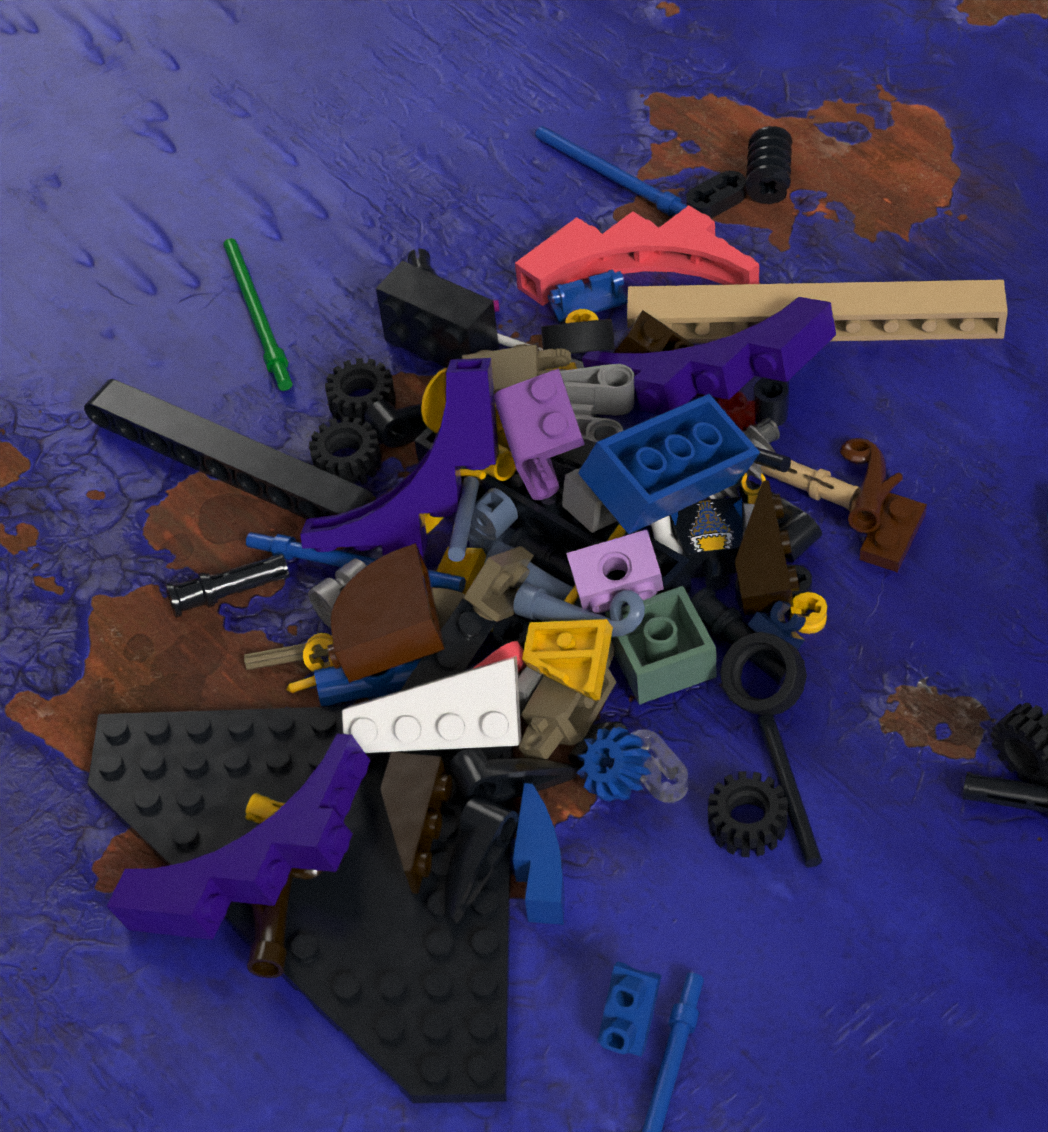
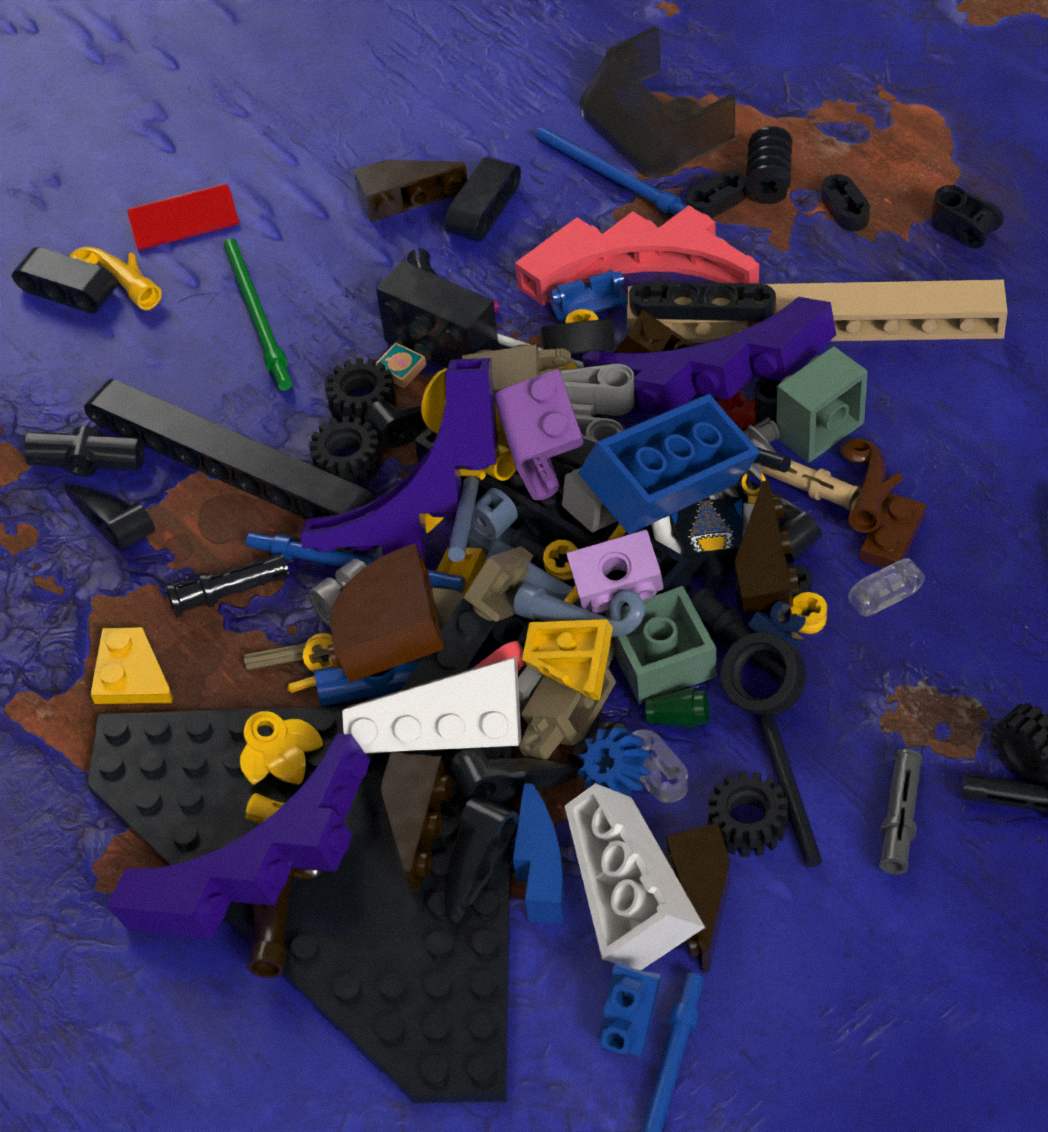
none -> black beam [12,247,118,314]
none -> black piece [24,426,145,477]
none -> black piece [64,484,155,552]
none -> yellow plant [69,247,162,310]
none -> yellow wing [91,627,173,704]
none -> red slope [127,184,240,250]
none -> yellow plate [240,711,323,785]
none -> dark brown slope [353,160,468,222]
none -> light nougat tile [376,342,426,388]
none -> black beam [445,157,521,242]
none -> yellow bush [543,540,578,581]
none -> white wedge [565,783,705,971]
none -> clear smoke windscreen [579,26,735,178]
none -> black beam [629,281,776,321]
none -> dark green cone [646,687,710,730]
none -> dark brown slope [664,823,730,973]
none -> sand green brick [776,346,868,463]
none -> black beam [821,174,870,232]
none -> clear beam [848,558,925,616]
none -> dark grey pin [879,749,923,875]
none -> black piece [931,185,1004,249]

